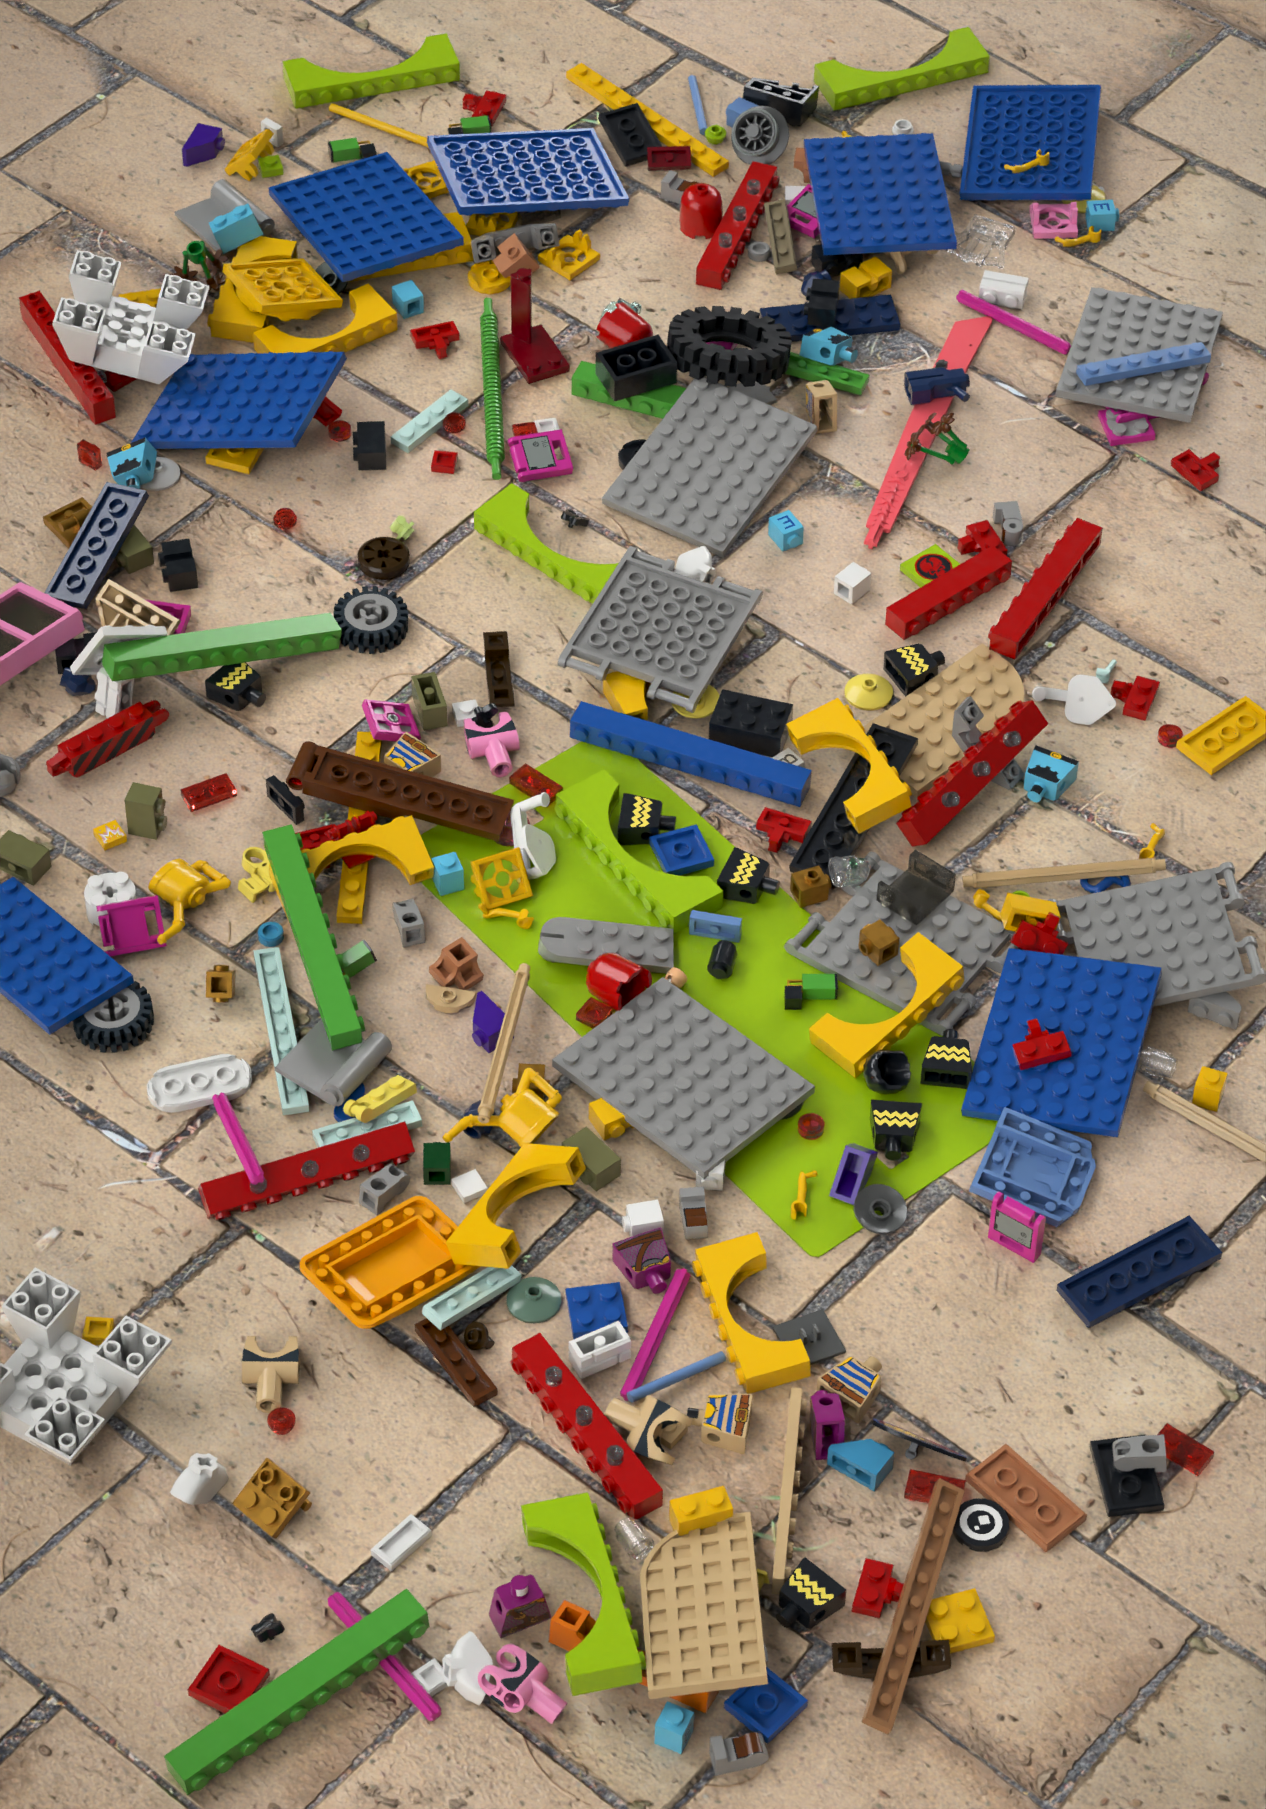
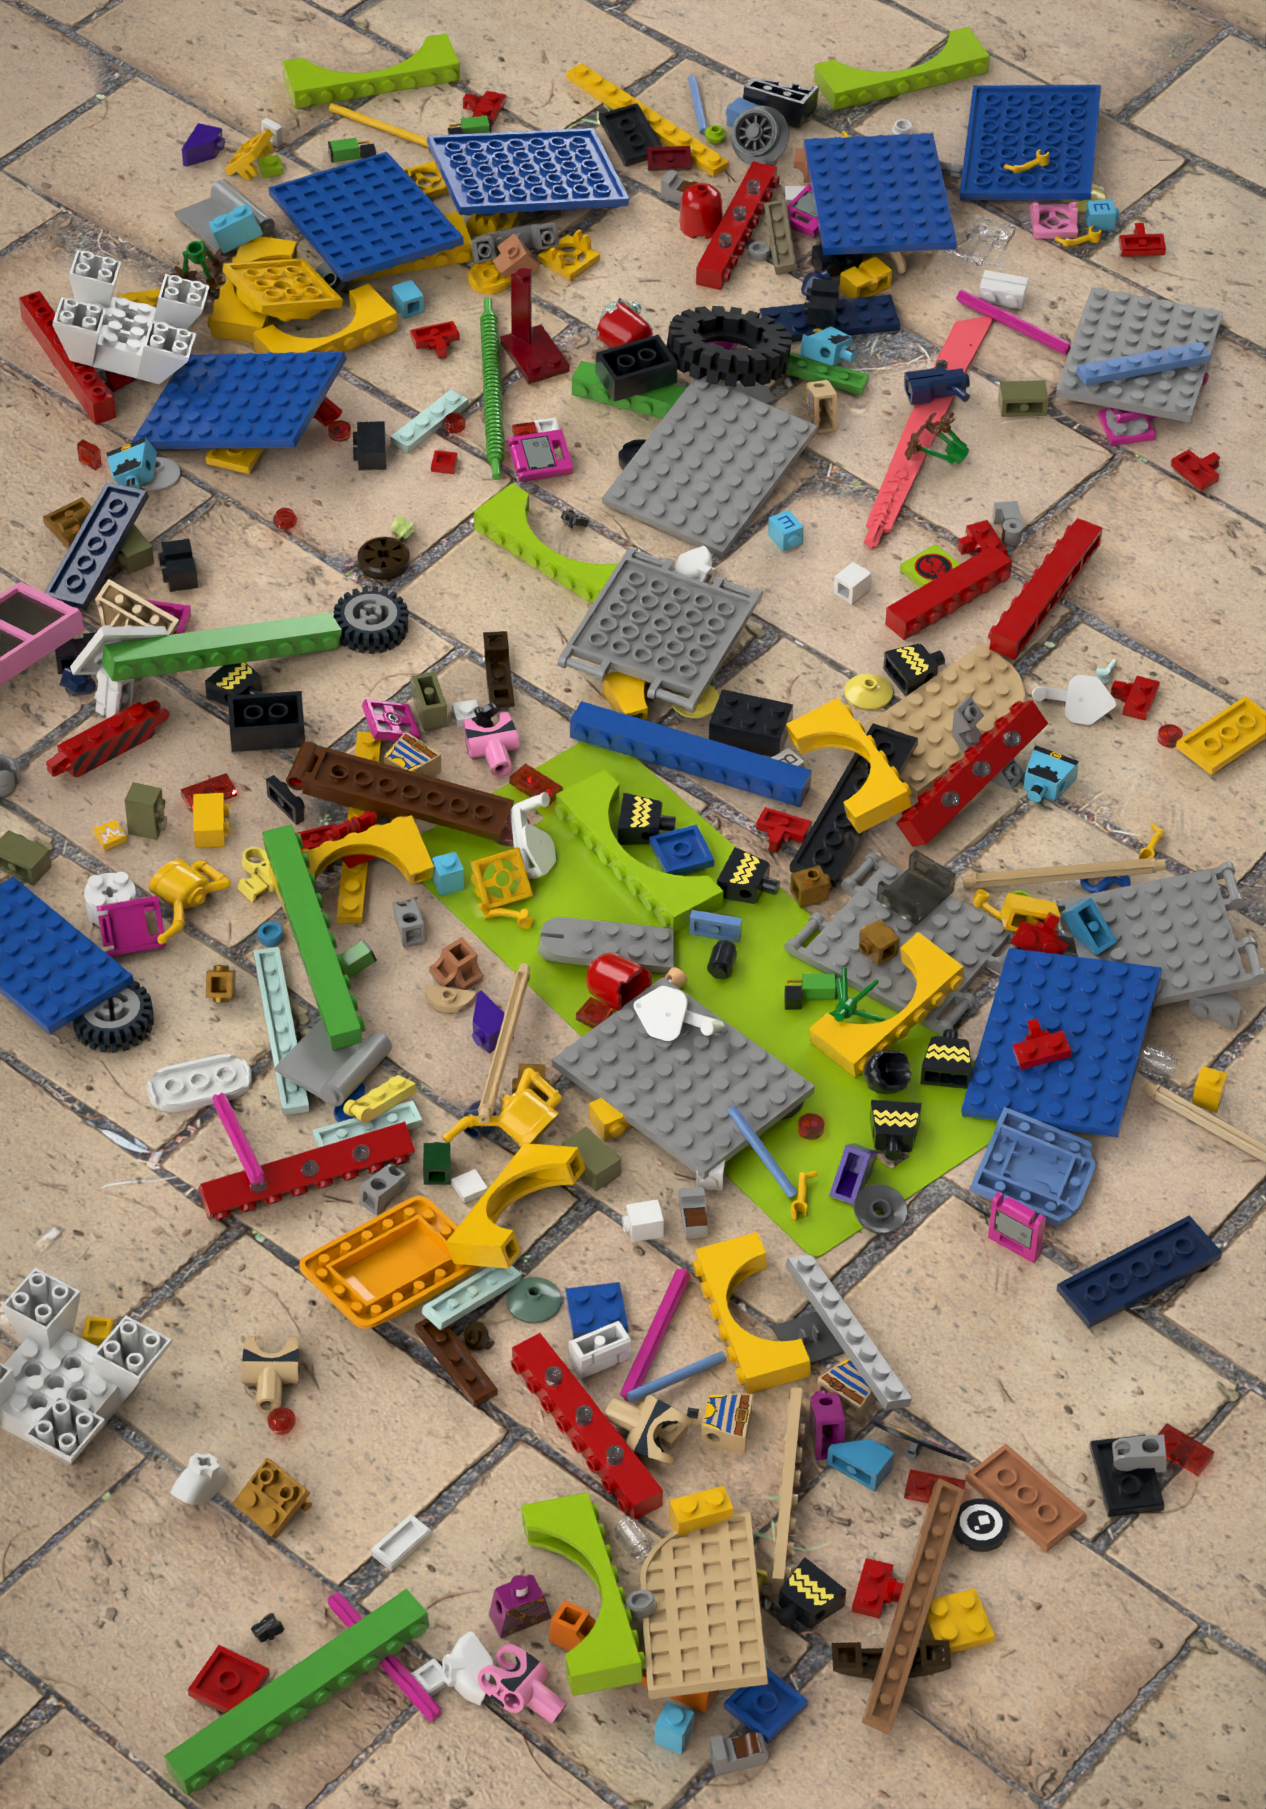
torso [612,1228,671,1294] -> none
clear rock [828,856,871,888] -> none
none -> yellow brick [193,793,230,848]
none -> black brick [228,691,305,752]
none -> light grey tile [626,1590,656,1618]
none -> white piece [634,986,725,1041]
none -> medium blue bar [727,1105,798,1199]
none -> light grey plate [785,1255,912,1410]
none -> green plant [822,966,886,1022]
none -> olive brick [998,380,1048,417]
none -> dark azure slope [1060,898,1117,955]
none -> red hinge [1119,223,1166,257]

